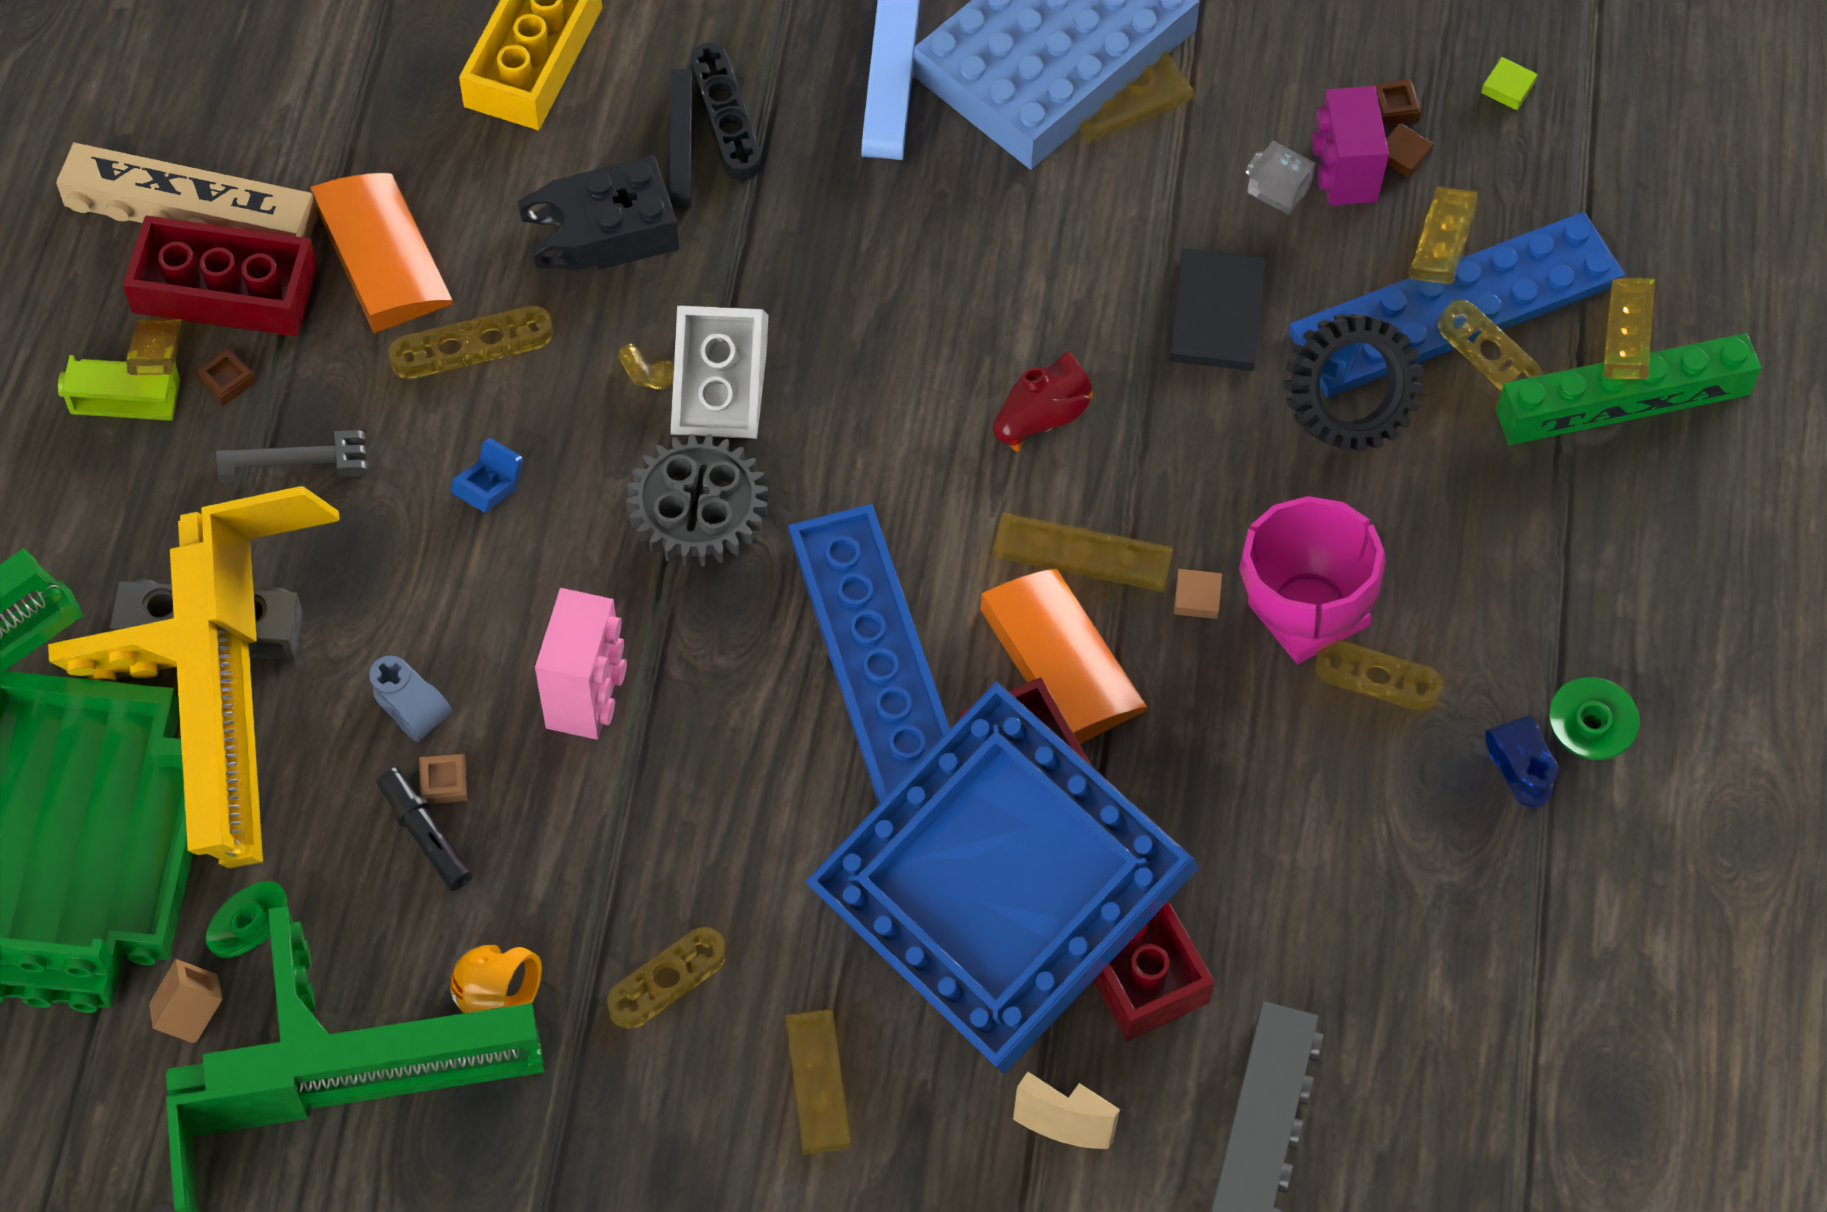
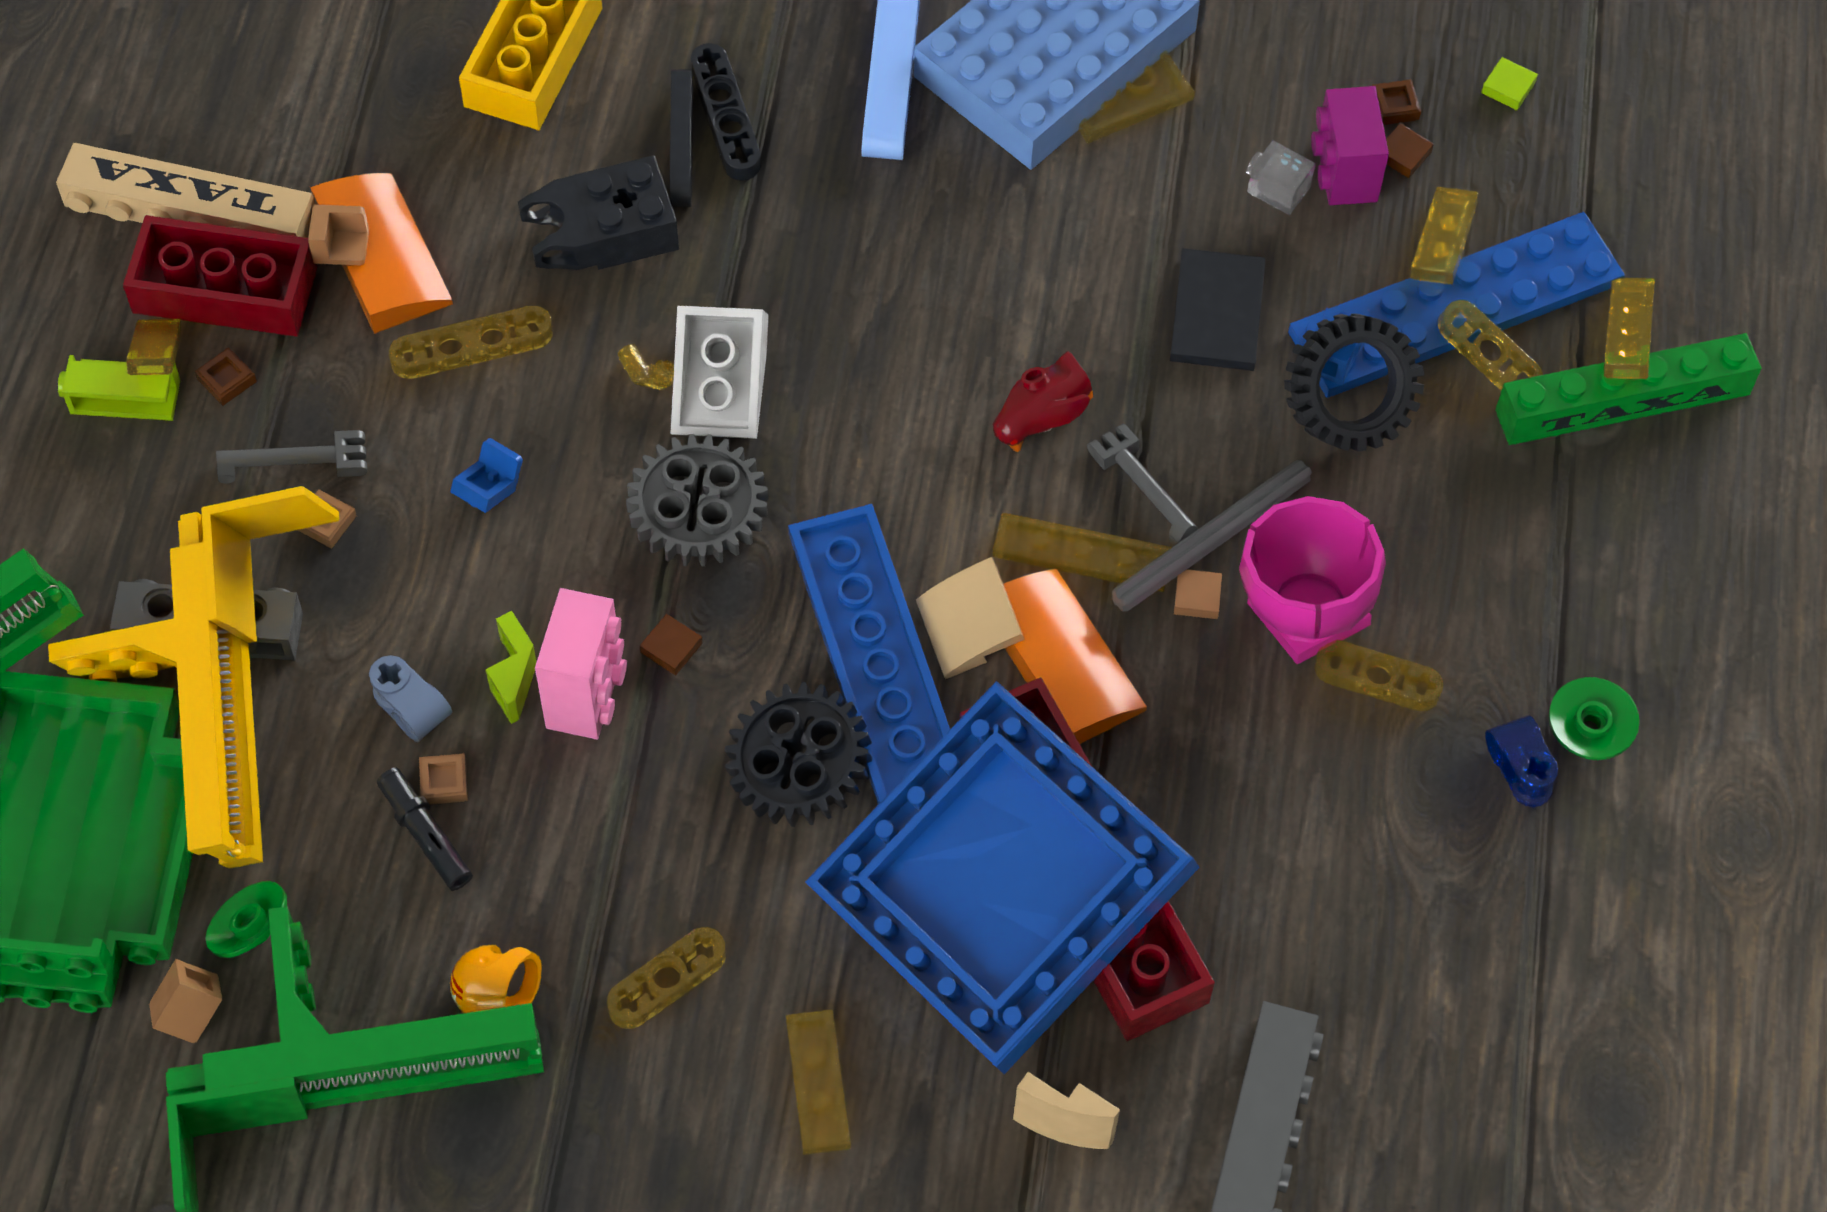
none -> medium nougat tile [298,489,357,549]
none -> medium nougat panel [308,204,370,265]
none -> lime slope [486,611,536,724]
none -> reddish brown tile [639,614,703,676]
none -> black gear [725,682,873,827]
none -> tan slope [916,557,1025,679]
none -> dark grey hinge [1087,423,1198,547]
none -> dark grey axle [1111,460,1312,612]

